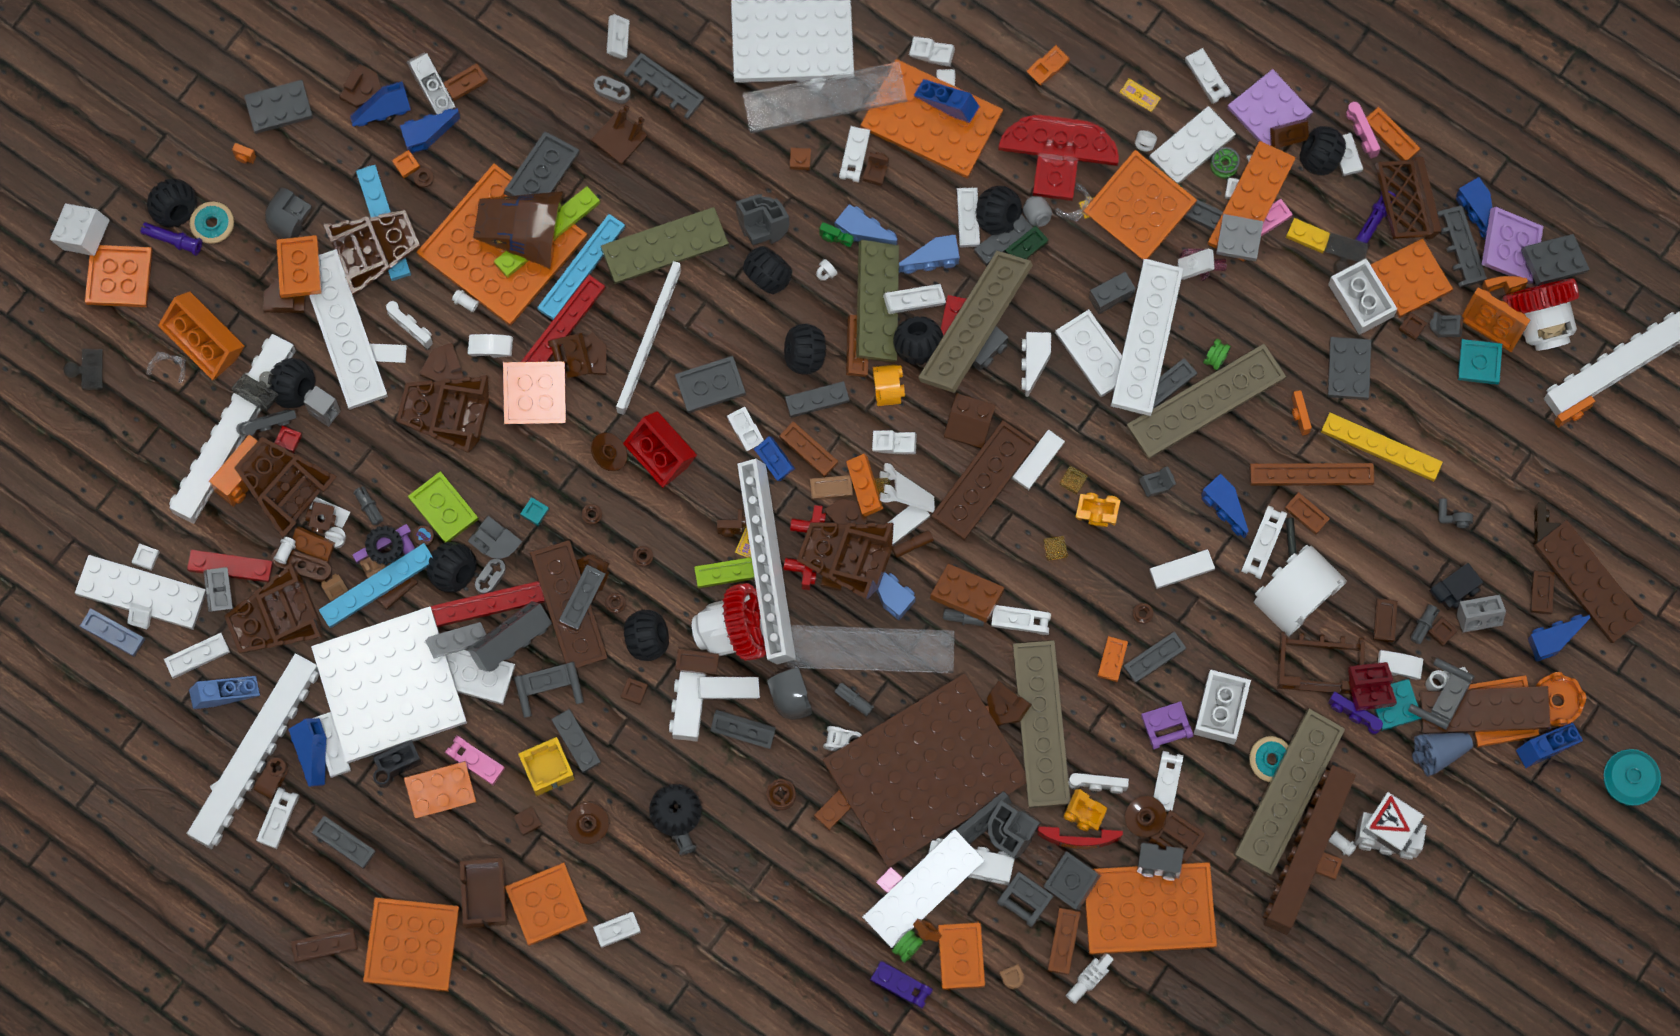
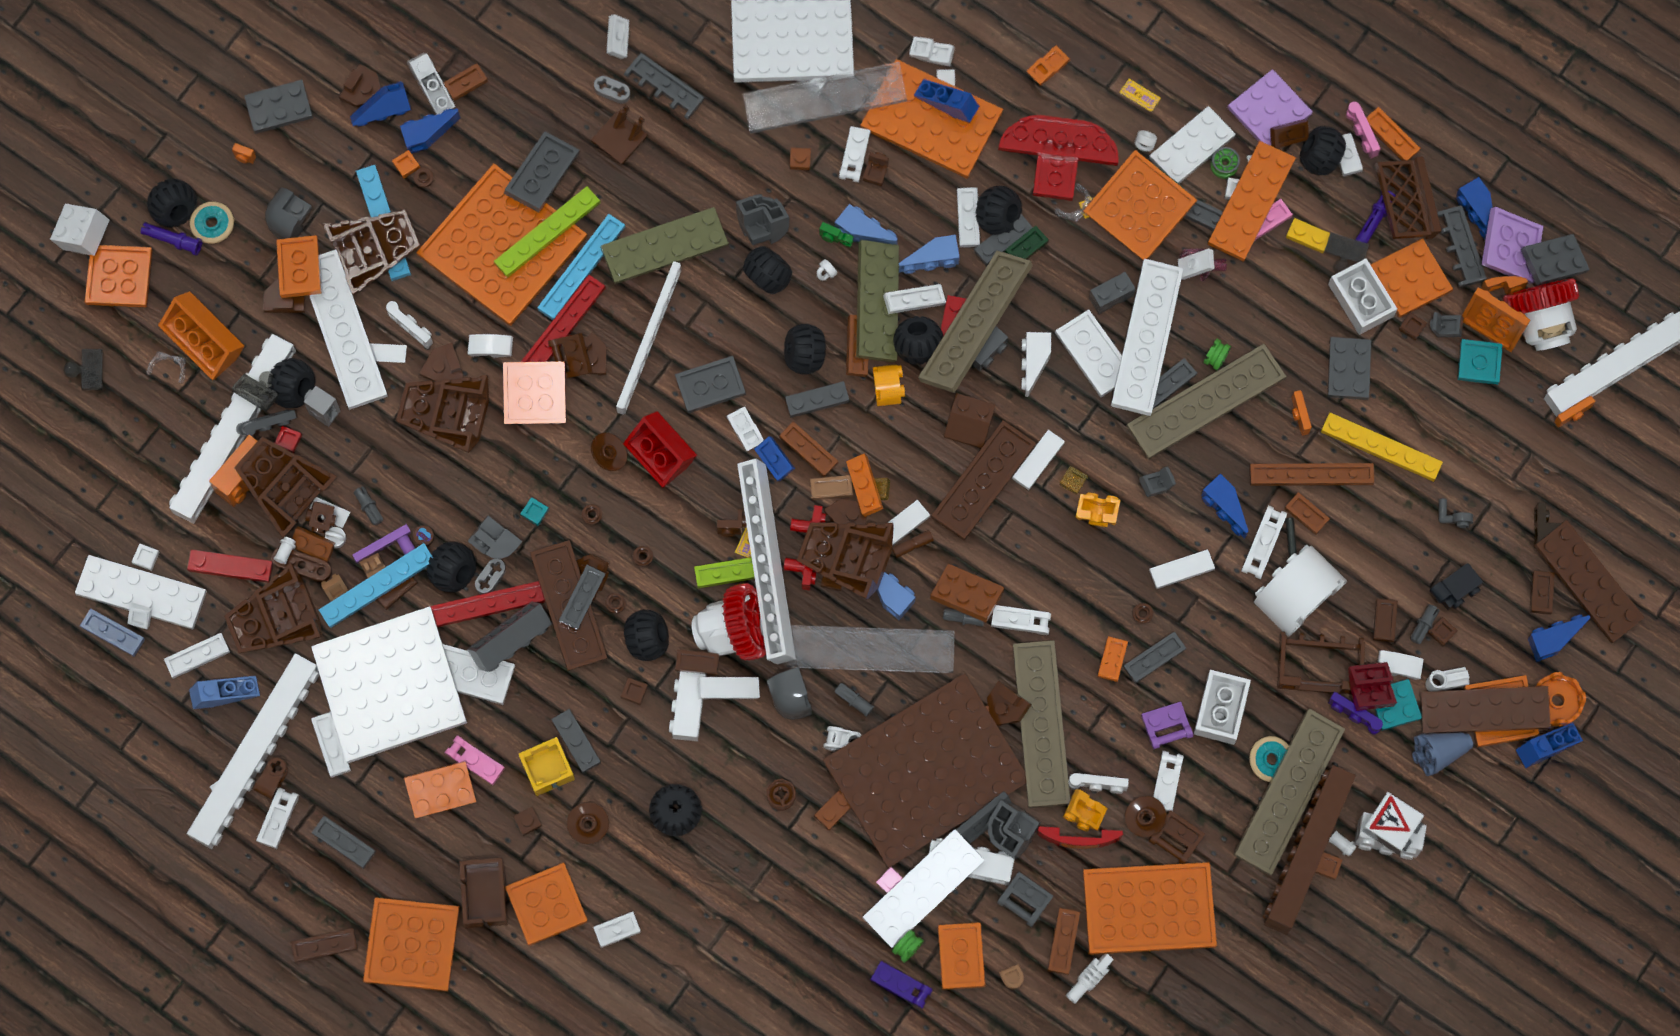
light grey brick [203,567,233,612] -> none
blue slope [288,718,326,787] -> none
black tyre [365,526,403,565] -> none
black hinge [373,740,422,788] -> none
lime plate [408,471,479,543] -> none
light grey plate [425,622,486,658] -> none
white pin [452,290,479,313] -> none
reddish brown wedge [473,191,563,269] -> none
dark grey plate [514,662,584,718] -> none
dark grey bush [672,832,697,856] -> none
dark grey plate [710,710,776,749] -> none
white slope [872,430,917,454] -> none
white flag [879,463,935,512] -> none
dark orange plate [913,918,942,942] -> none
light grey head [1023,197,1052,227] -> none
clear yellow plate [1043,536,1068,561] -> none
dark grey plate [1043,851,1101,911] -> none
dark grey brick [1137,843,1184,880] -> none
white plate [1185,48,1231,104] -> none
light grey plate [1216,214,1263,261] -> none
dark grey plate [1408,658,1475,730] -> none
light grey brick [1457,595,1506,632] -> none
teal piece [1603,749,1661,806] -> none

